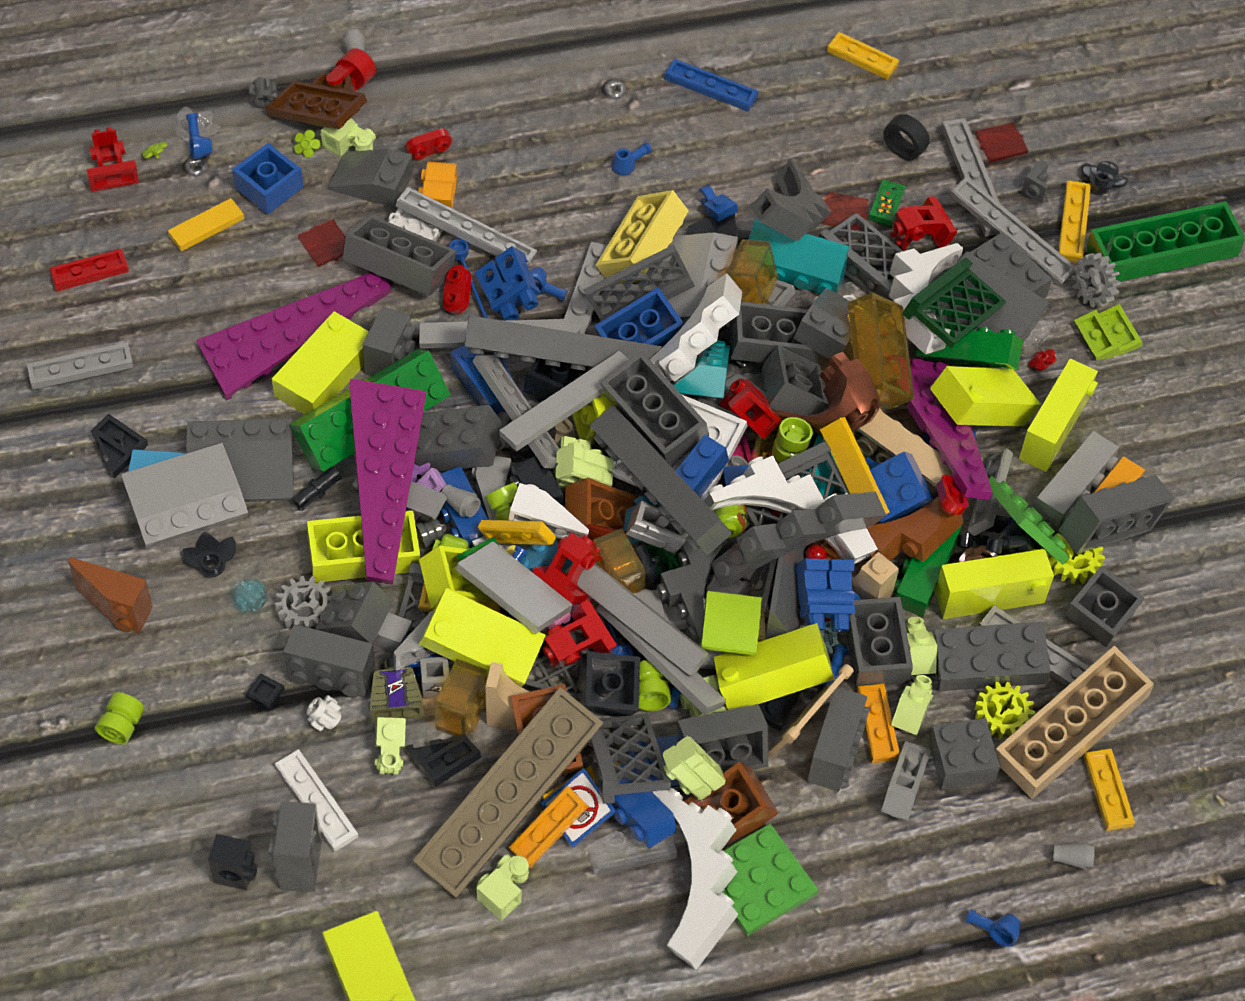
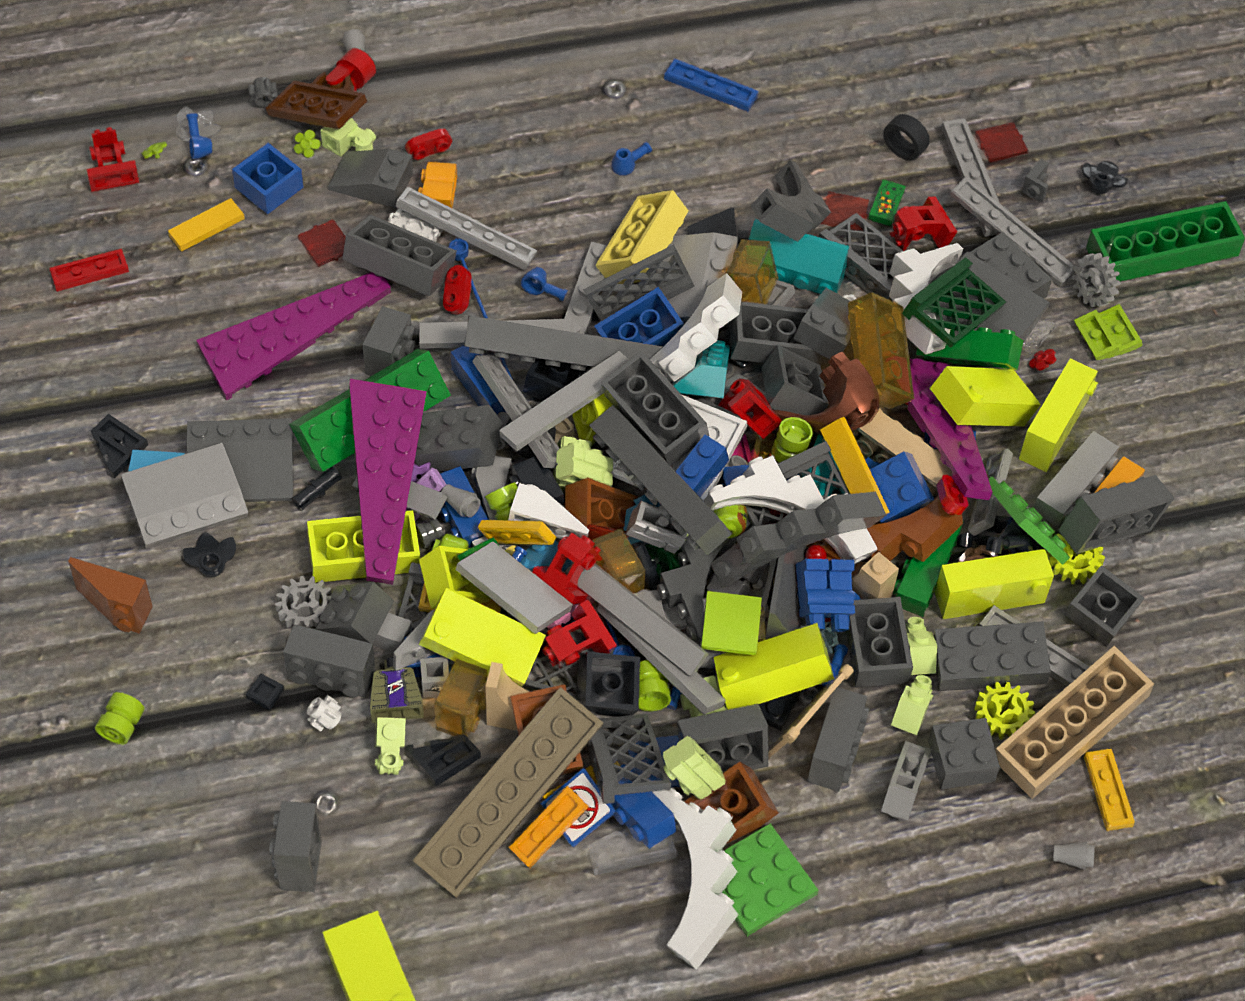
light grey plate [27,342,134,390] -> none
black brick [208,834,258,890] -> none
clear light blue gear [234,579,267,613] -> none
neon yellow brick [272,311,369,414] -> none
white tile [275,749,358,852] -> none
blue hips [475,246,540,321] -> none
yellowish green brick [477,854,529,921] -> none
blue plate [699,185,738,222] -> none
yellow tile [827,32,899,80] -> none
light orange tile [857,683,900,763] -> none
blue bar [966,909,1021,947] -> none
yellow tile [1058,180,1091,263] -> none

